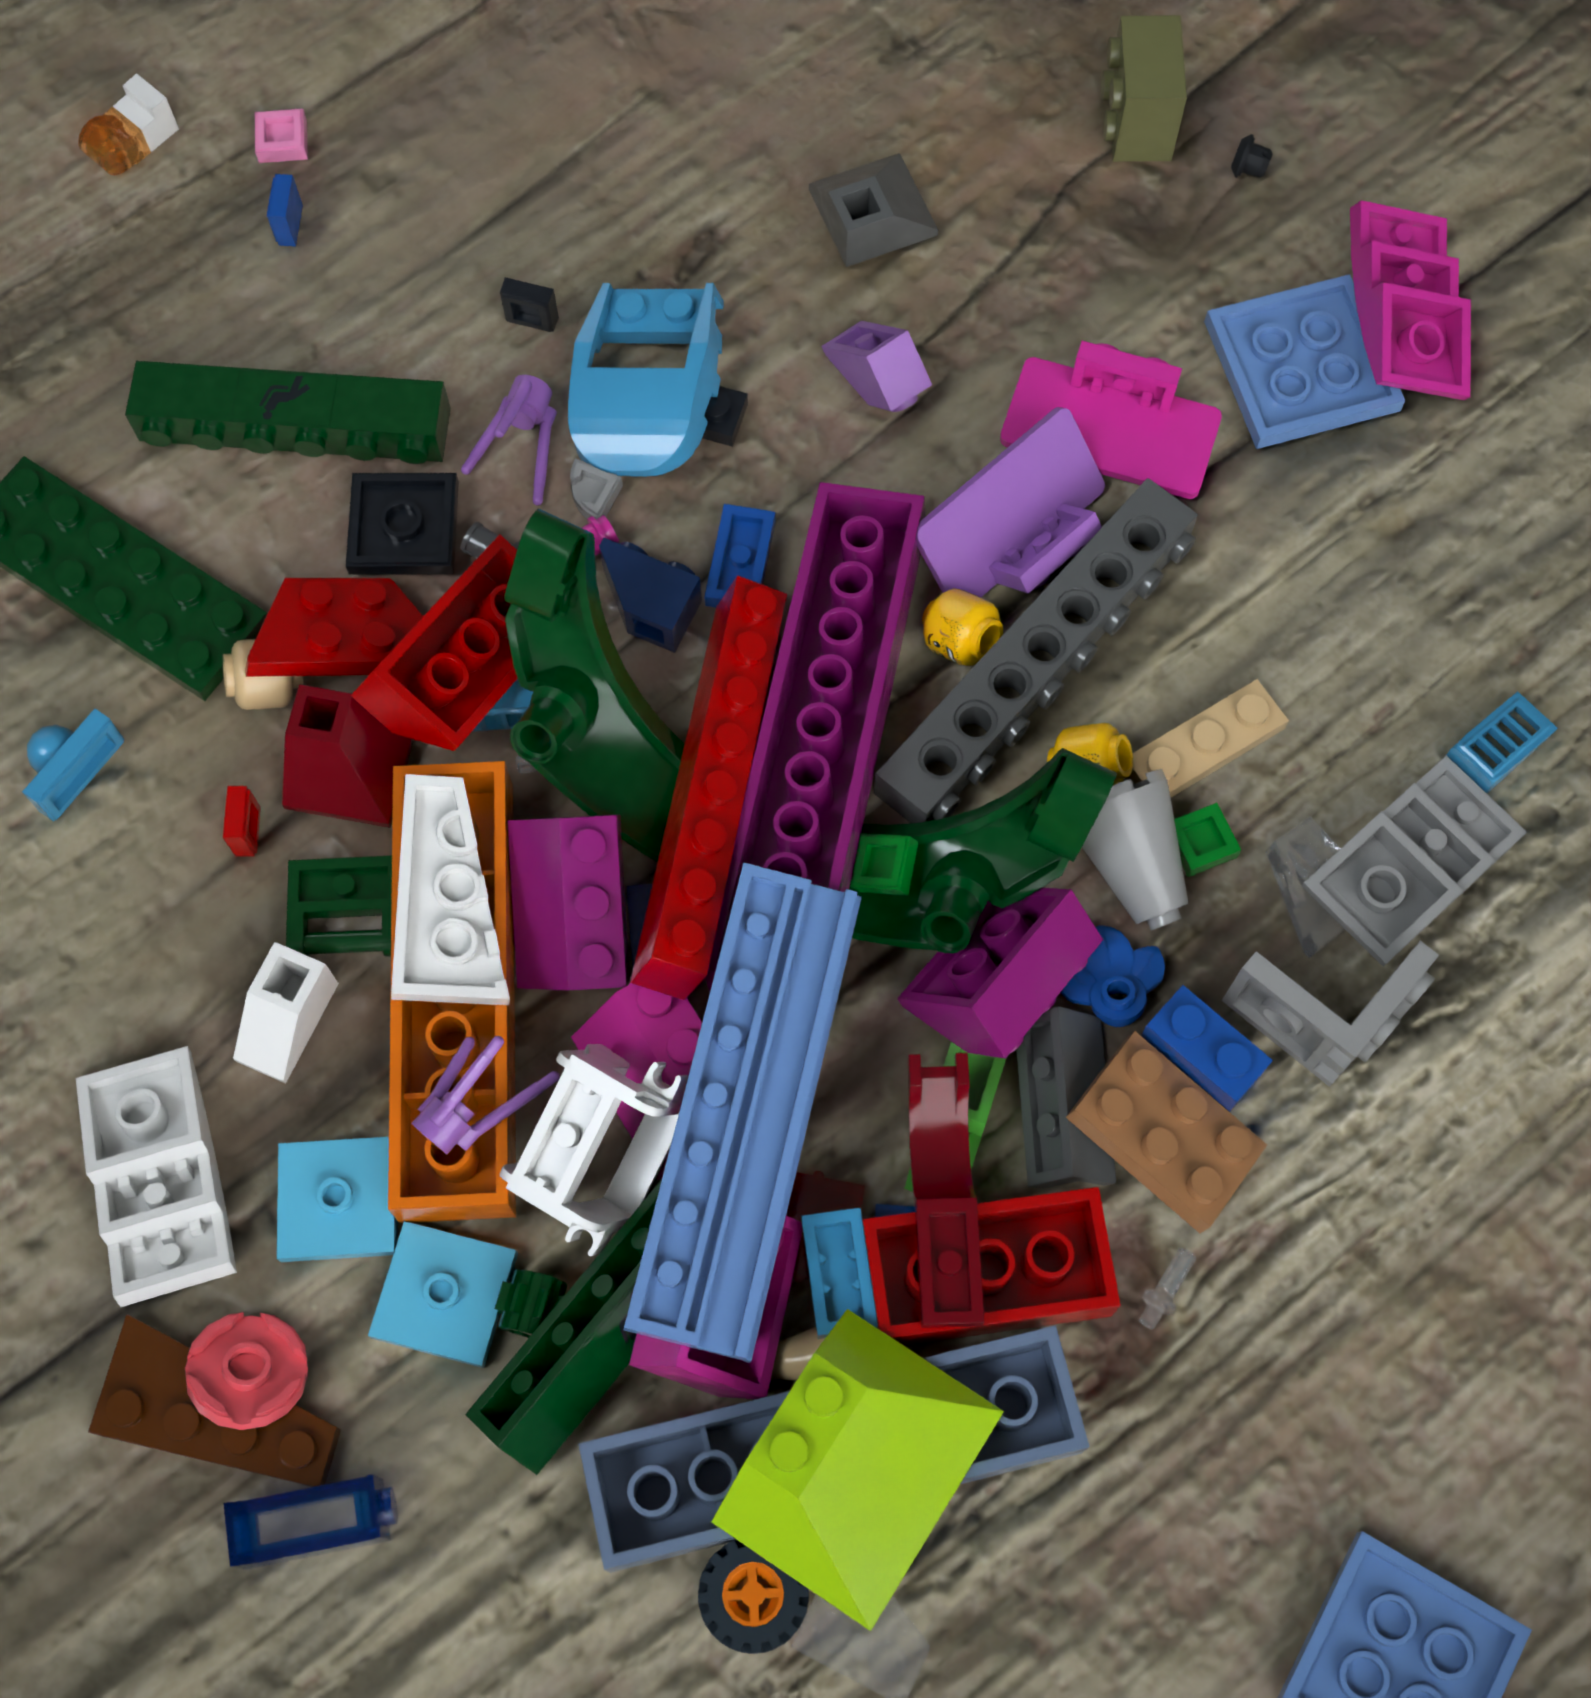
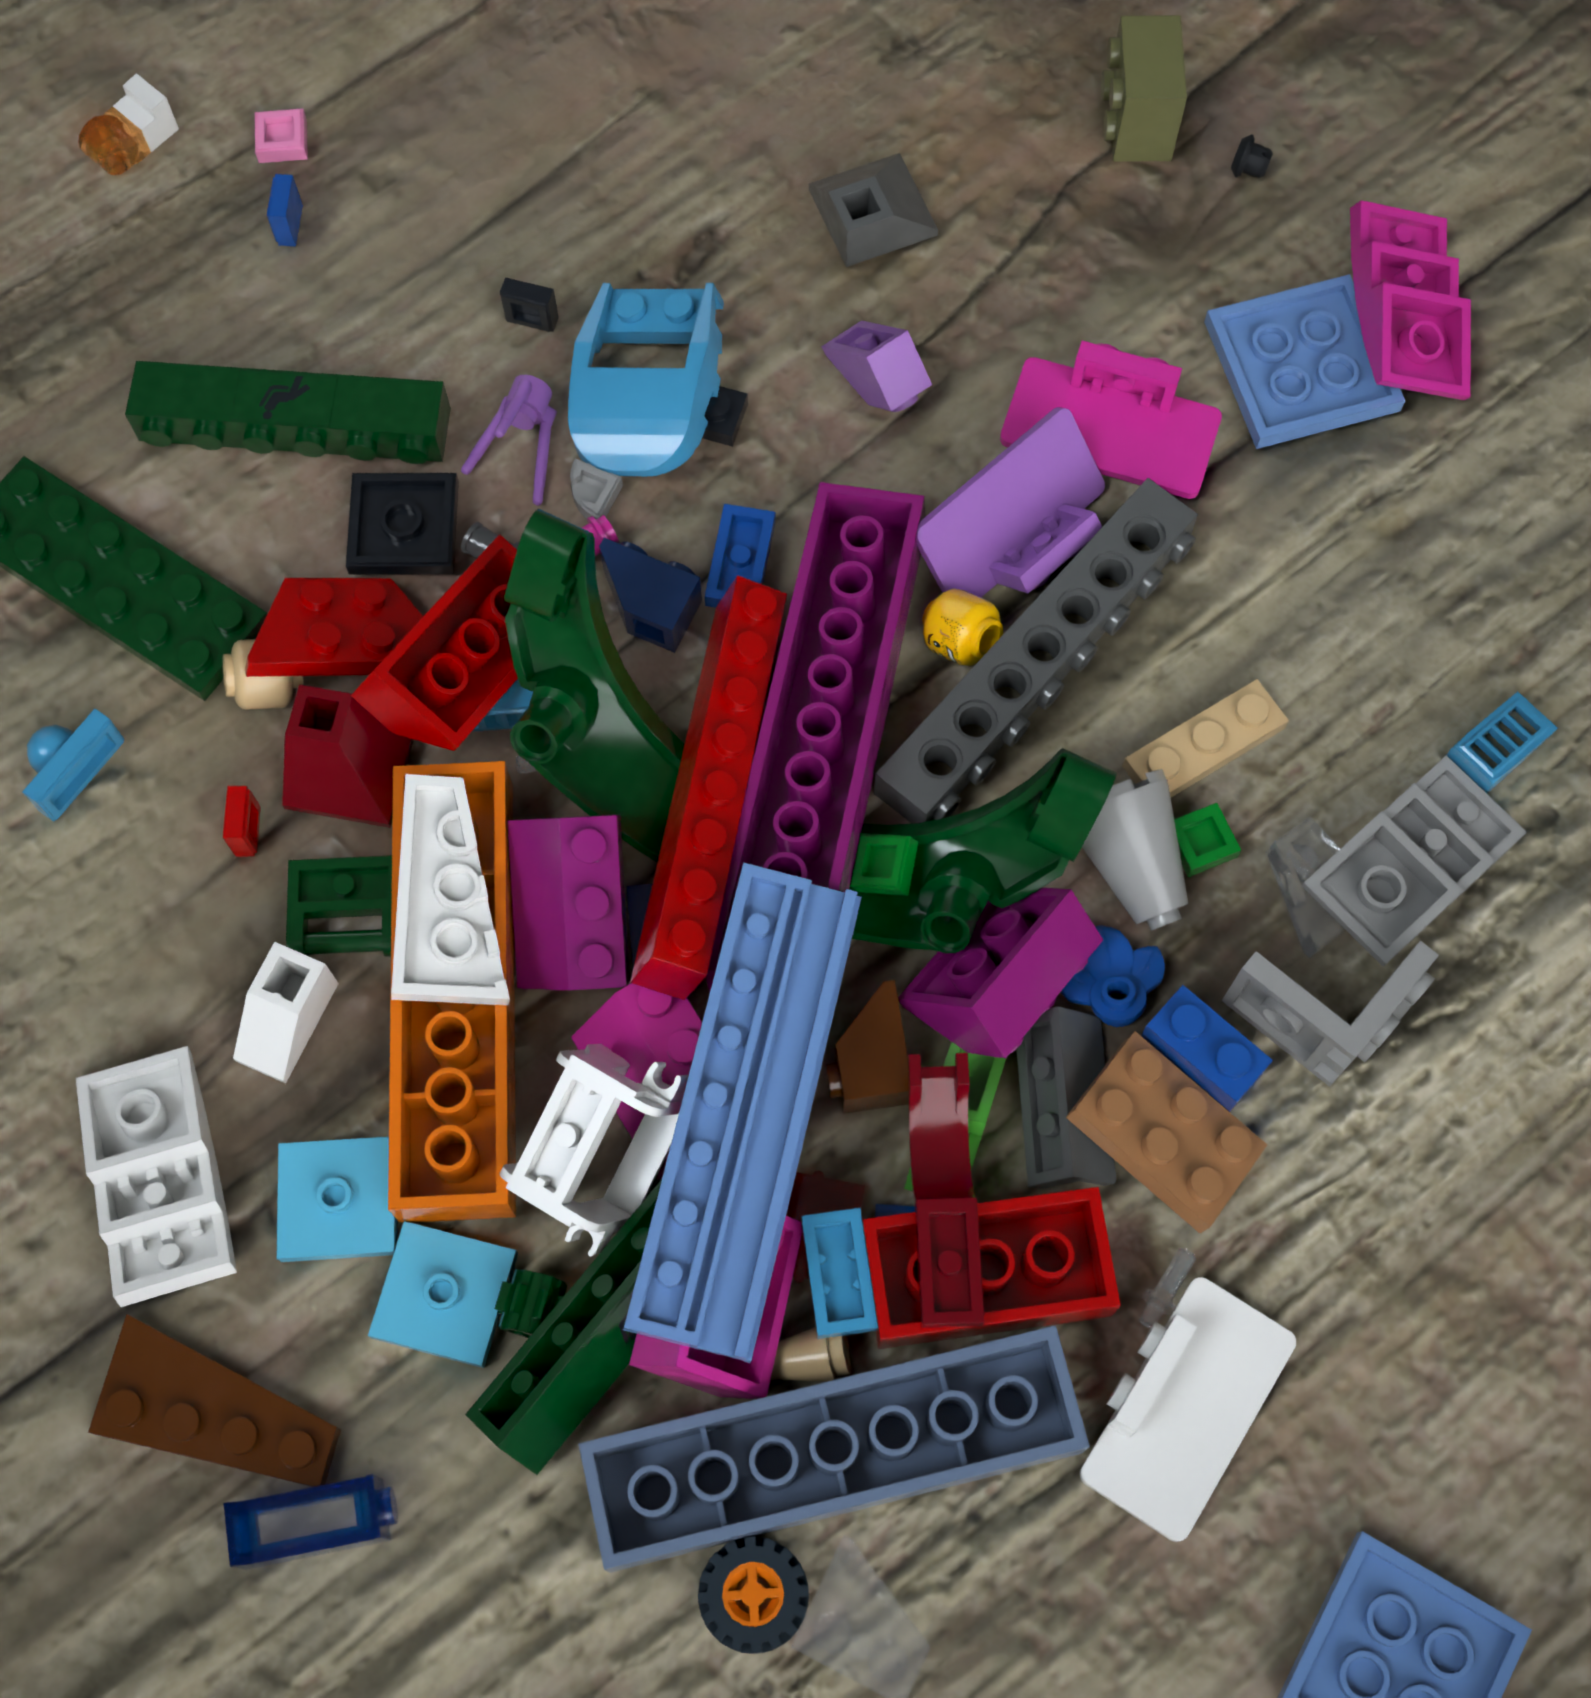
coral tile [185,1312,308,1430] -> none
medium lavender plant [411,1036,560,1154] -> none
lime slope [711,1309,1004,1631] -> none
yellow head [1047,722,1133,785] -> none
none -> reddish brown slope [826,980,908,1114]
none -> white bracket [1080,1277,1296,1542]

